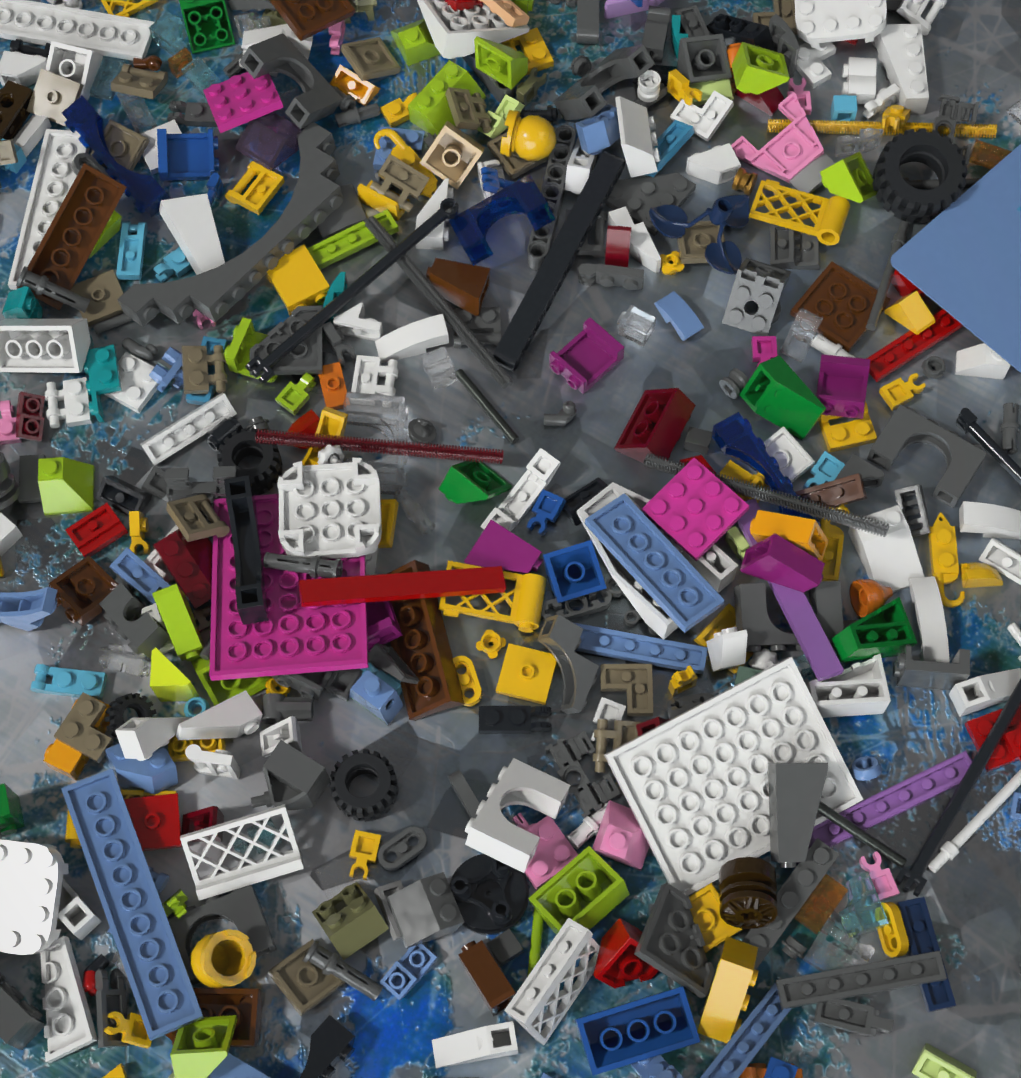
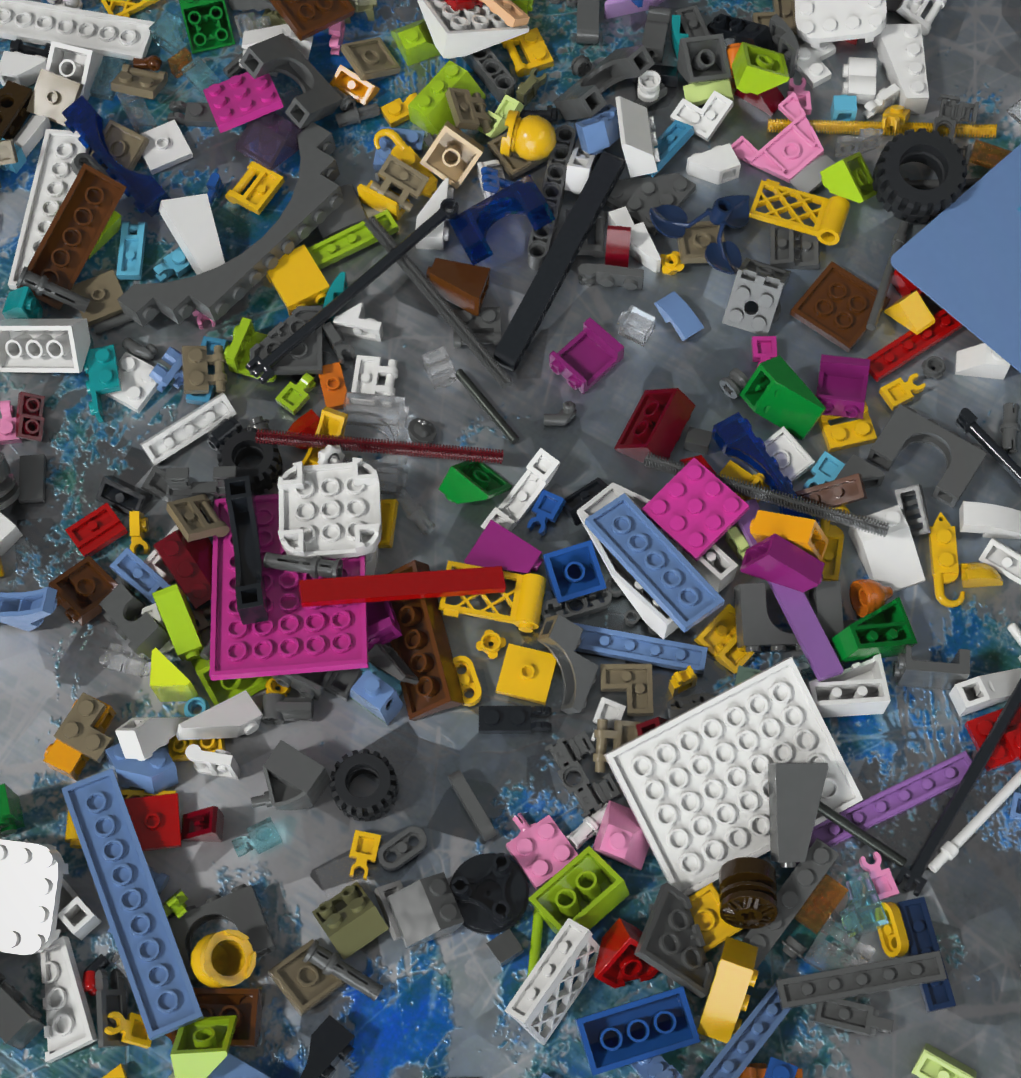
medium azure plate [30,664,107,700] -> none
lime slope [38,457,95,516] -> none
white plate [45,377,93,428] -> none
black tyre [105,693,157,738] -> none
blue panel [157,128,220,181] -> none
white fence [180,804,304,900] -> none
white slope [260,716,302,757] -> none
white slope [375,314,449,363] -> none
medium blue slope [380,943,439,1000] -> none
white slope [432,1021,519,1069] -> none
reddish brown slope [458,940,516,1016] -> none
white arch [465,758,571,873] -> none
lime slope [474,36,528,90] -> none
yellow plate [667,69,702,106] -> none
white slope [706,627,748,672] -> none
pearl gold wheel [732,167,758,195] -> none
white piece [748,647,779,671] -> none
clear slope [780,308,823,362] -> none
white pin [811,333,856,358] -> none
medium blue hat [850,756,882,781] -> none
white slope [908,576,950,663] -> none

